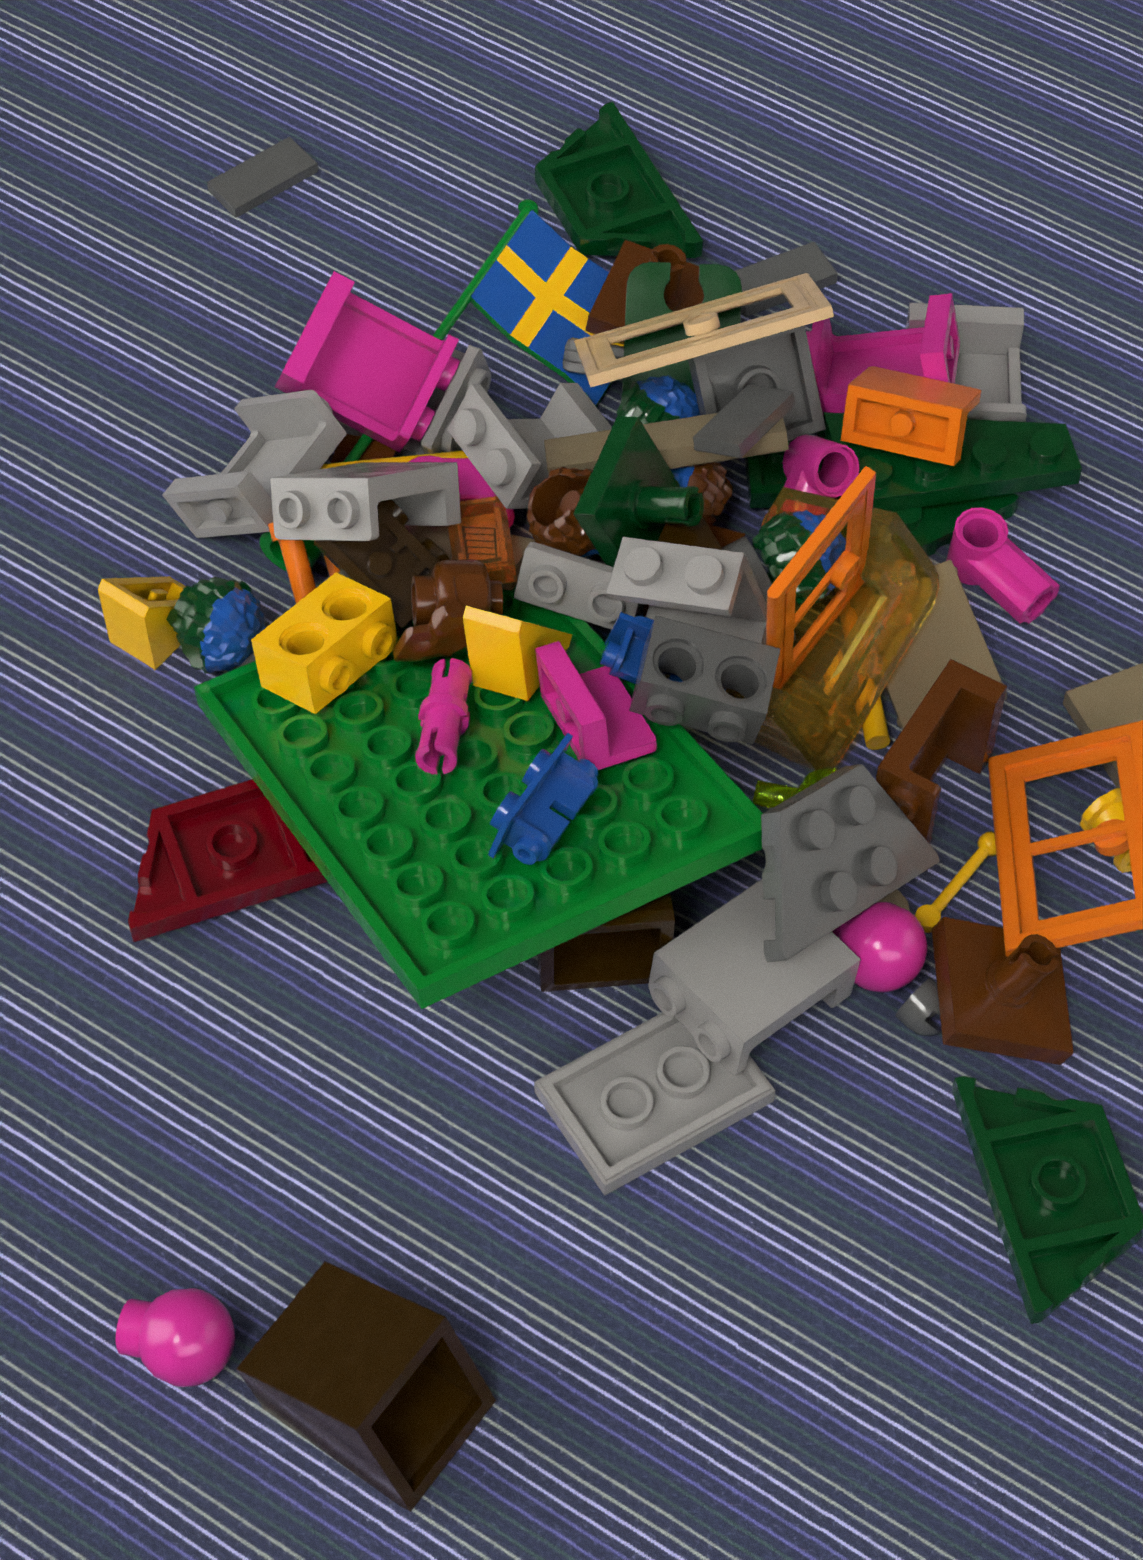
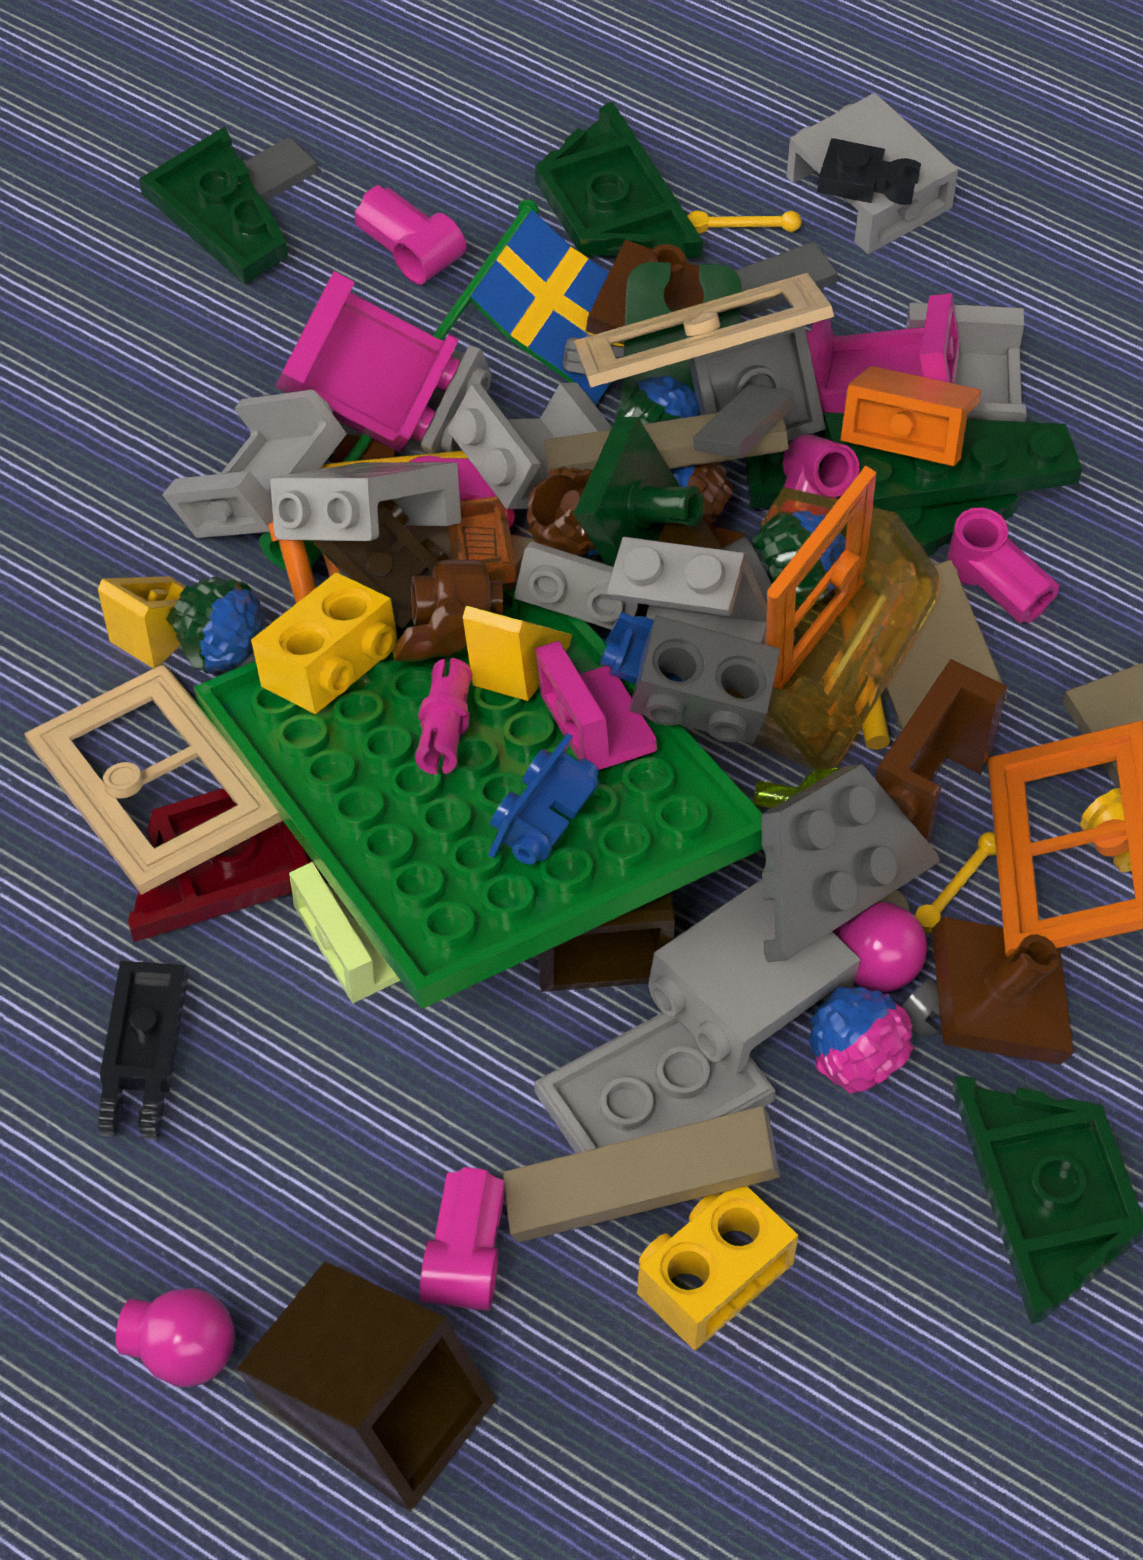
none -> tan door [24,665,283,895]
none -> black hinge [98,961,188,1139]
none -> dark green wing [139,126,288,284]
none -> yellowish green panel [289,862,400,1004]
none -> dark pink piece [355,185,467,285]
none -> dark pink piece [419,1167,505,1311]
none -> dark tan tile [503,1106,780,1243]
none -> yellow brick [637,1186,798,1351]
none -> yellow hinge [687,210,802,234]
none -> light grey panel [786,93,958,254]
none -> piece [809,986,914,1094]
none -> black plate [817,138,921,205]

